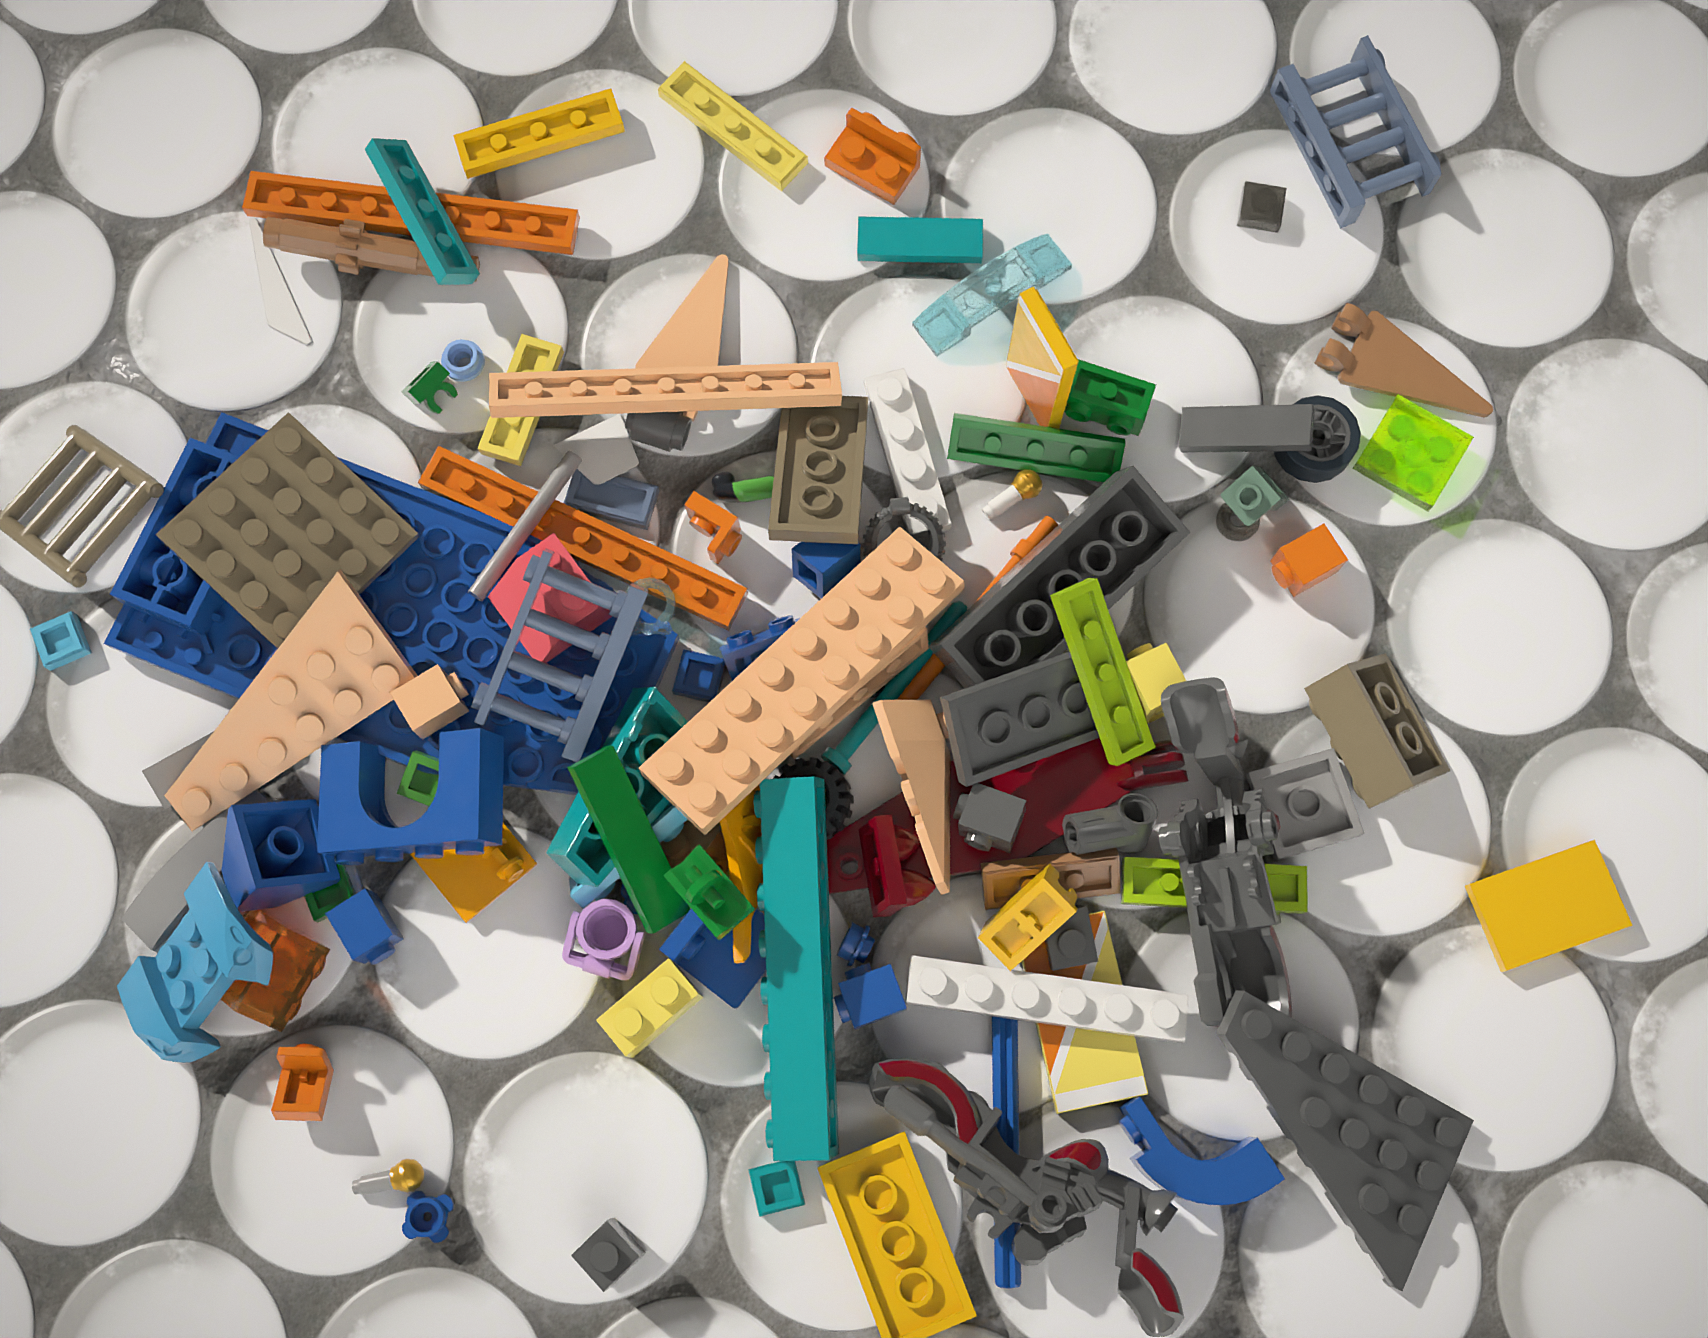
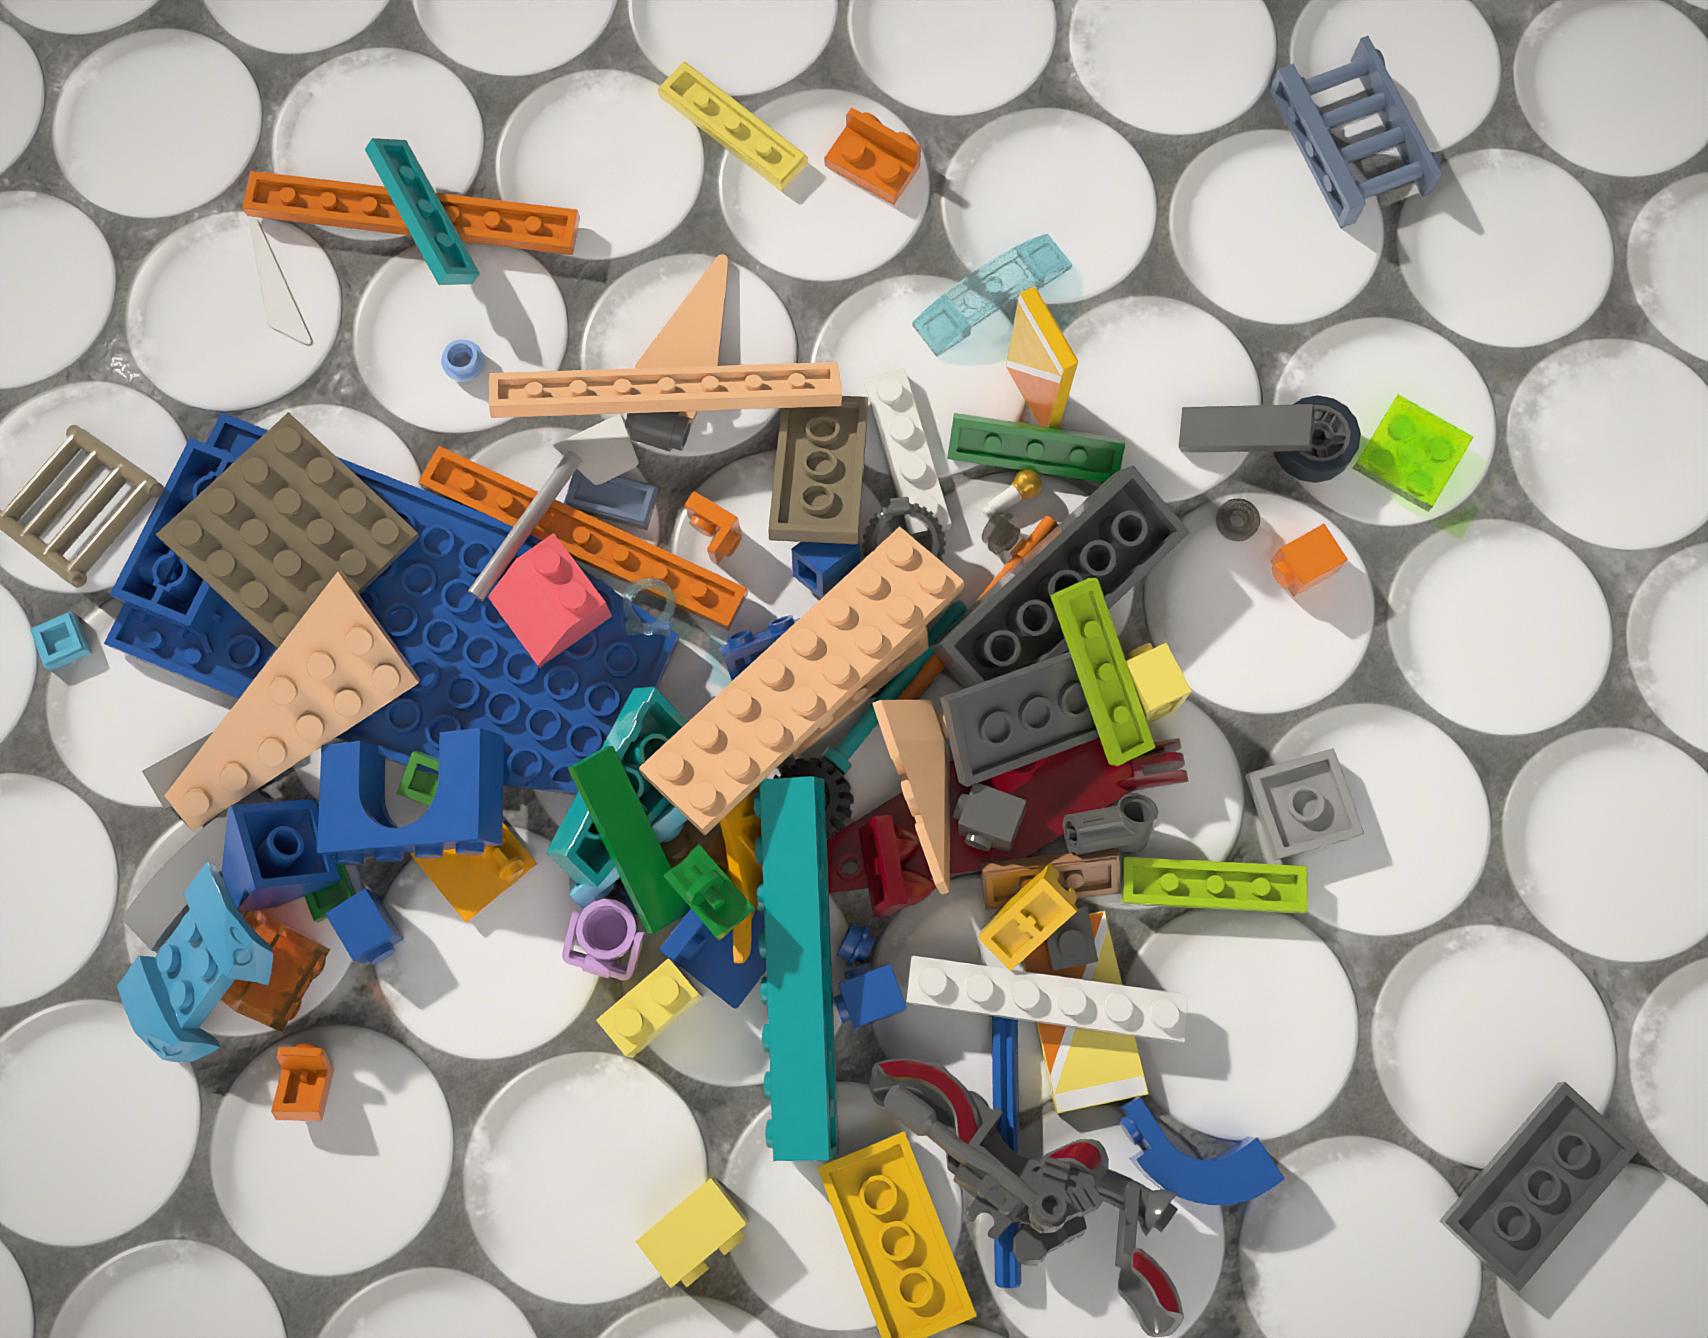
medium nougat piece [263,217,480,282] -> none
piece [352,1159,424,1195] -> none
light nougat brick [390,664,469,739] -> none
green tile [401,361,458,414] -> none
blue plate [402,1191,454,1243] -> none
yellow plate [453,88,625,179] -> none
sand blue fence [471,548,648,762] -> none
light yellow plate [478,334,564,466] -> none
dark grey brick [571,1217,646,1292] -> none
blue tile [672,649,726,702] -> none
arm [711,472,774,502] -> none
teal tile [748,1161,805,1217] -> none
teal tile [857,216,983,264] -> none
green bracket [1064,359,1157,436] -> none
dark grey piece [1159,677,1292,1026] -> none
dark grey wing [1216,990,1474,1291] -> none
sand green bracket [1221,466,1290,526] -> none
clear smoke plate [1237,181,1287,233] -> none
dark tan slope [1304,653,1451,809] -> none
medium nougat flag [1314,303,1493,418] -> none
yellow tile [1465,839,1633,972] -> none
none -> light yellow brick [635,1176,749,1288]
none -> clear smoke plate [982,512,1021,554]
none -> dark grey plate [1439,1082,1639,1292]

